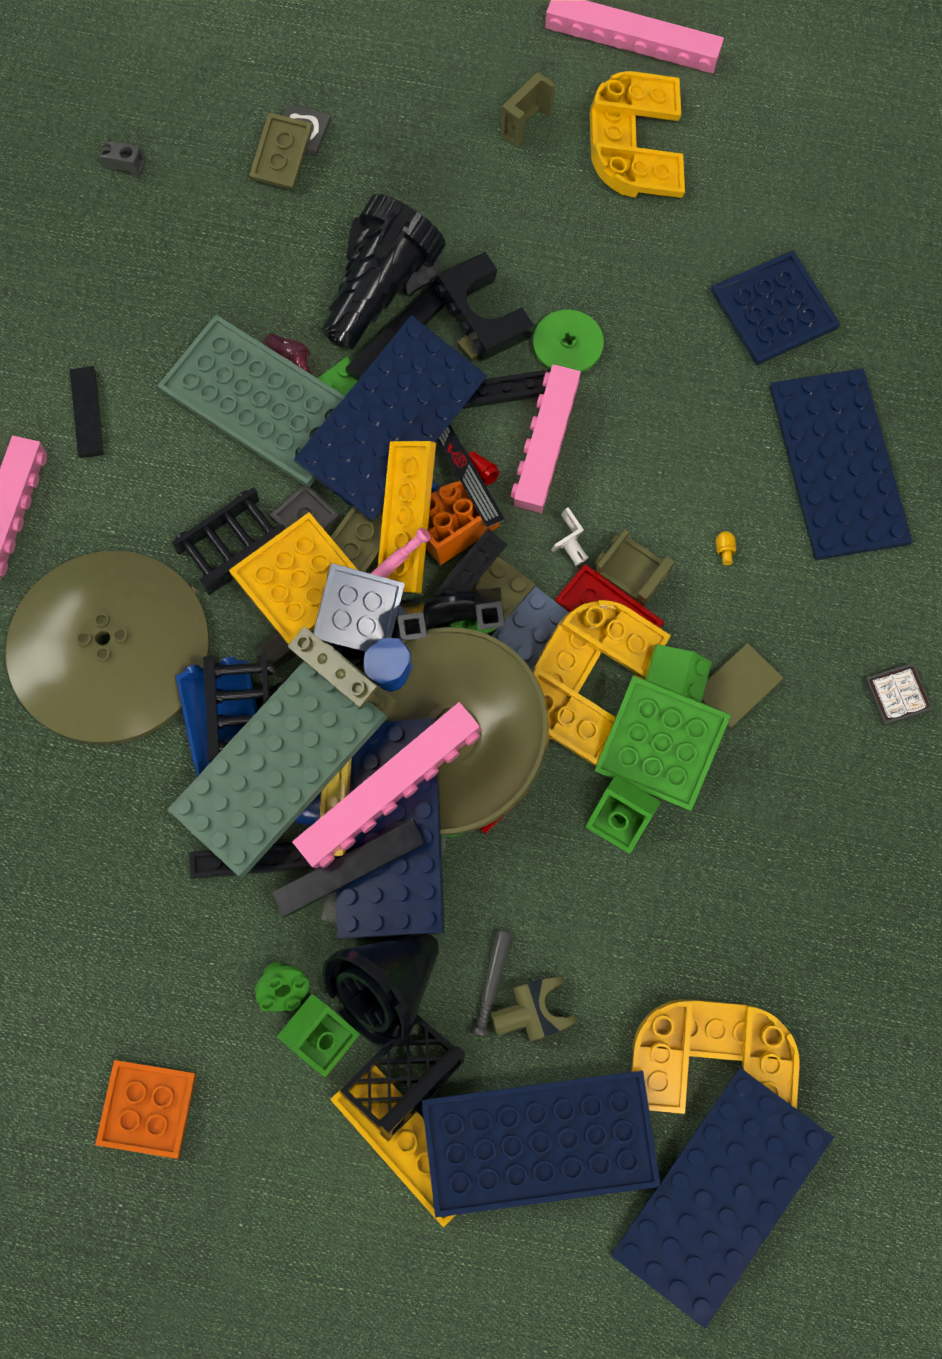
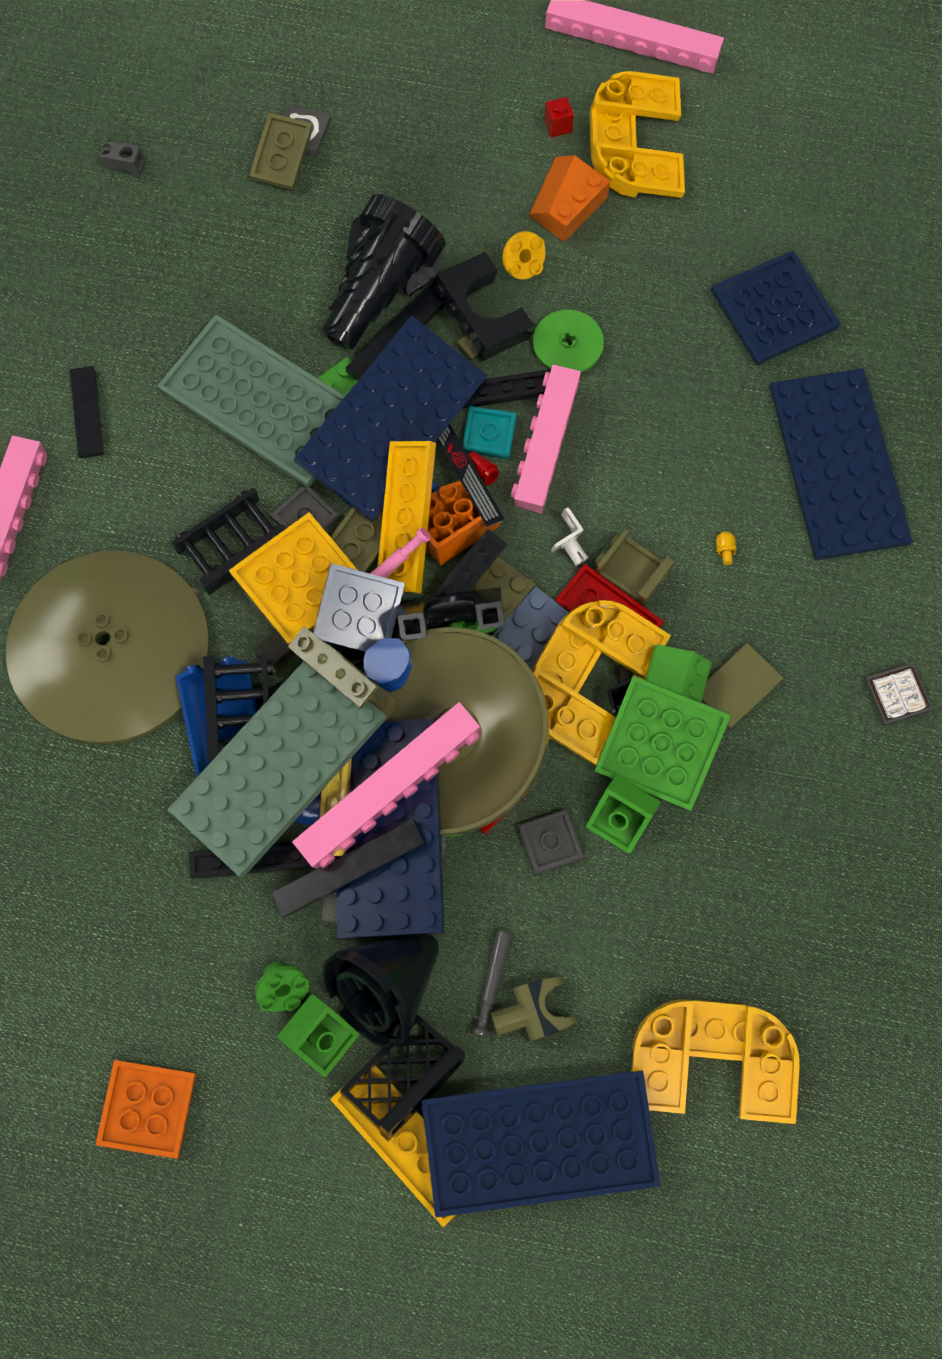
clear pink arm [263,333,312,375] -> none
olive panel [501,72,555,148] -> none
dark blue plate [611,1067,834,1328] -> none
none -> teal tile [462,406,517,460]
none -> yellow plate [502,231,546,279]
none -> dark grey tile [517,809,585,876]
none -> orange wedge [529,155,610,242]
none -> red brick [544,97,574,138]
none -> black bracket [607,665,632,716]

